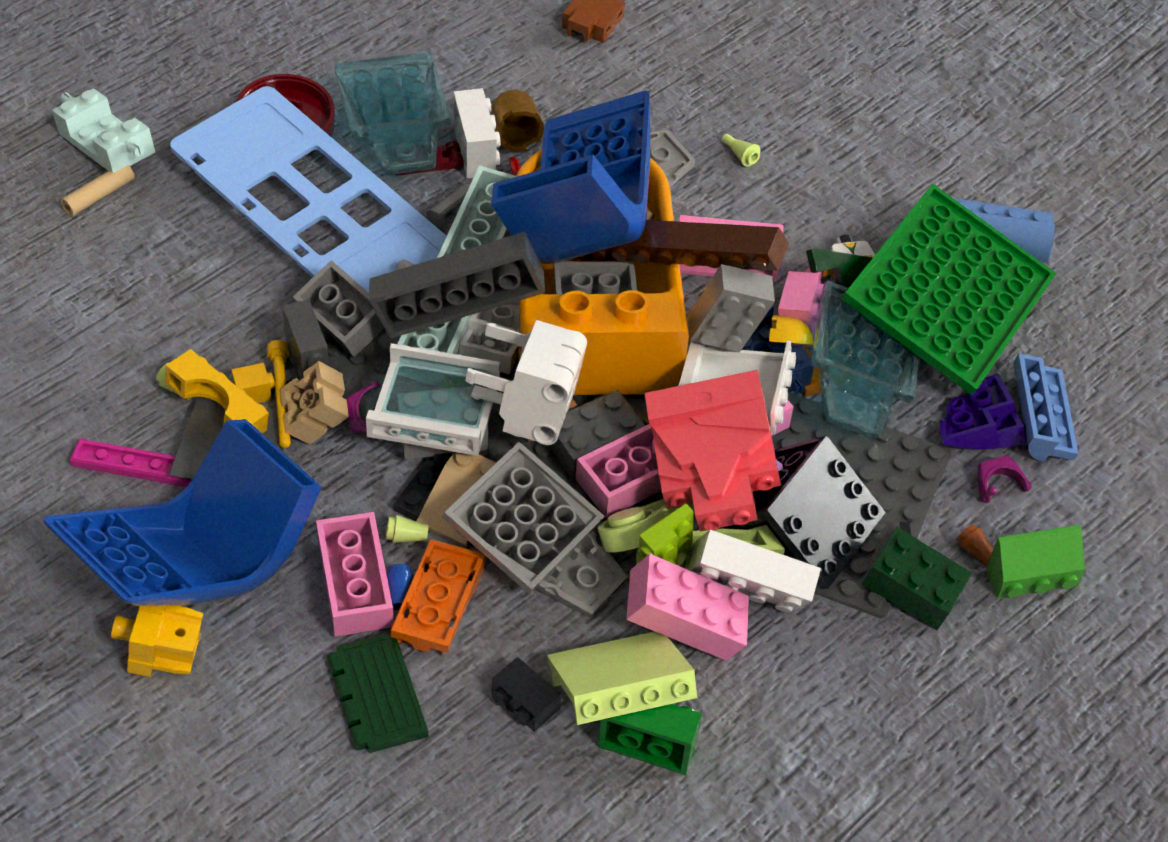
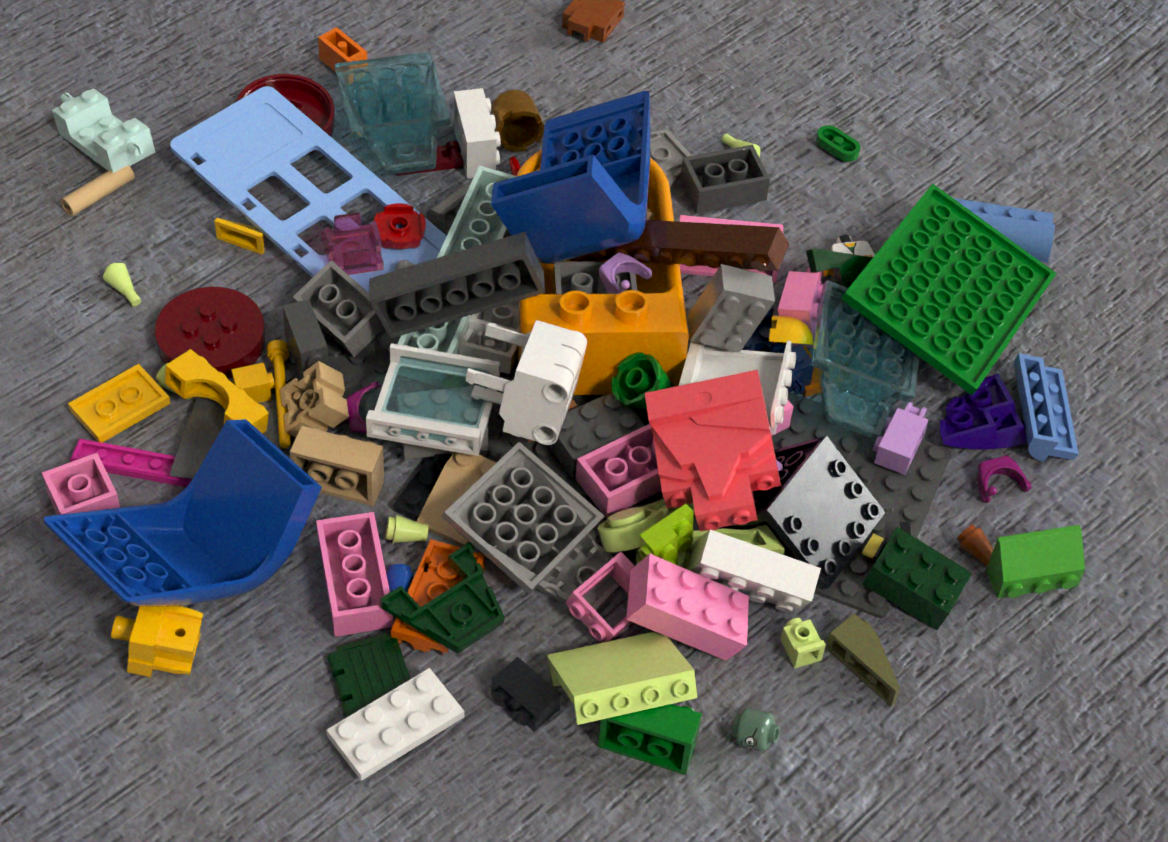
none -> bright pink brick [42,453,120,515]
none -> yellow plate [68,364,171,443]
none -> yellowish green cone [103,263,141,306]
none -> dark red piece [155,287,266,379]
none -> yellow slope [214,218,265,255]
none -> tan brick [290,426,385,506]
none -> orange brick [318,27,368,84]
none -> clear pink panel [321,212,384,275]
none -> white plate [326,668,464,781]
none -> red plate [374,203,426,249]
none -> dark green wing [378,543,505,654]
none -> bright pink window [565,552,634,643]
none -> lavender helmet [599,252,652,294]
none -> green cone [611,352,674,411]
none -> dark grey brick [680,145,770,213]
none -> sand green head [732,708,780,751]
none -> yellowish green brick [780,618,826,669]
none -> green plate [816,125,861,162]
none -> olive slope [826,613,900,707]
none -> light yellow piece [862,534,887,563]
none -> lavender brick [873,402,929,475]

